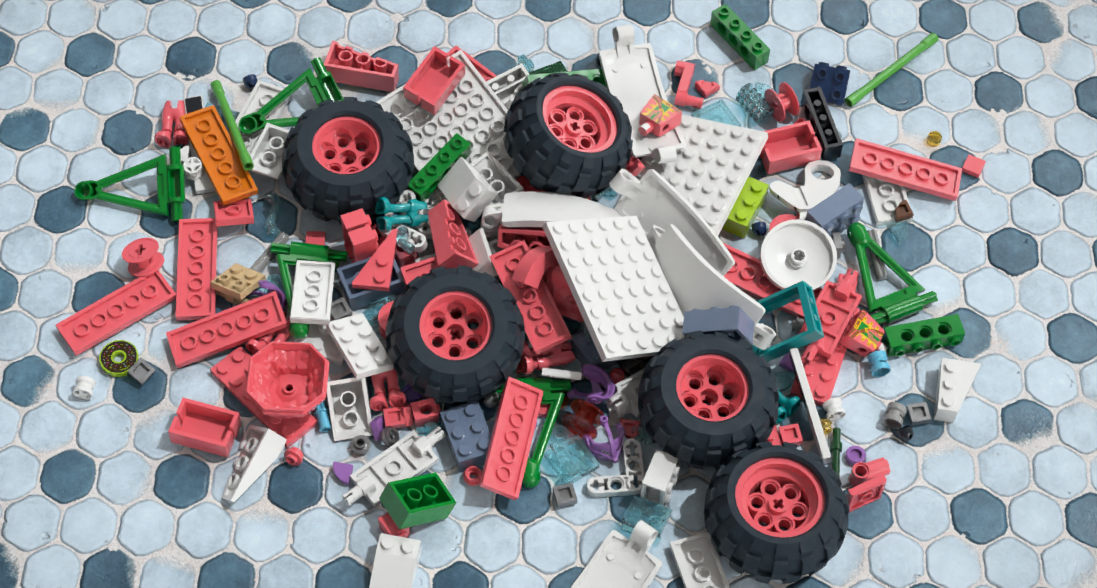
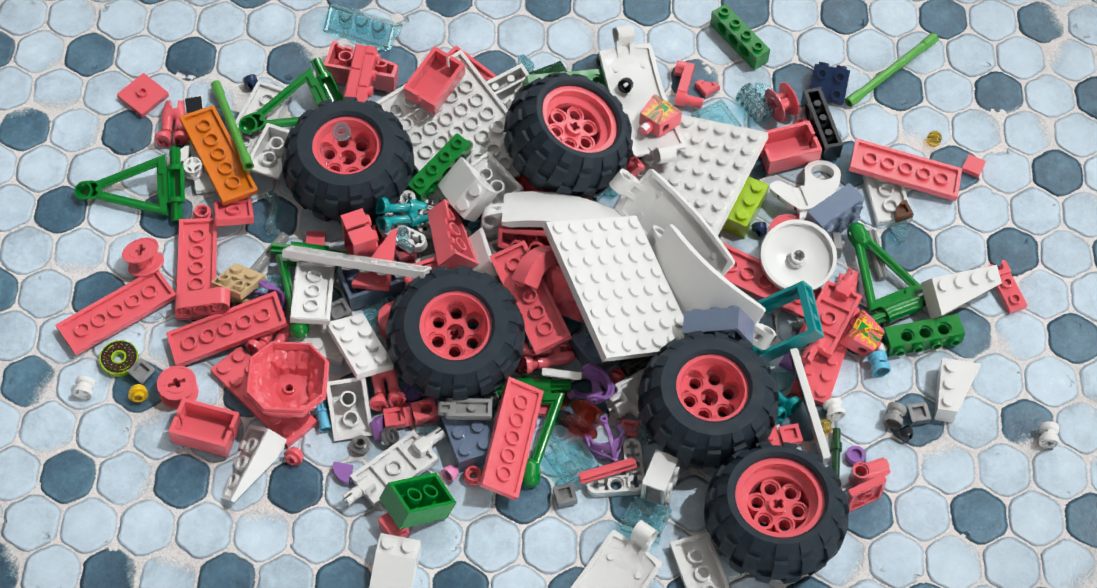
none -> coral plate [117,73,169,118]
none -> yellow plate [128,384,148,402]
none -> coral piece [157,365,199,409]
none -> coral beam [174,287,231,318]
none -> coral plate [193,204,212,219]
none -> white plate [282,245,432,279]
none -> clear light blue slope [323,3,403,52]
none -> clear light blue plate [332,122,351,141]
none -> coral brick [343,44,381,102]
none -> light grey hinge [438,398,492,420]
none -> bright pink hinge [441,465,459,482]
none -> coral axle [578,457,637,484]
none -> black hinge [618,77,634,93]
none -> white wedge [921,265,1002,319]
none -> coral plate [989,260,1027,314]
none -> white wheel [1039,421,1059,448]

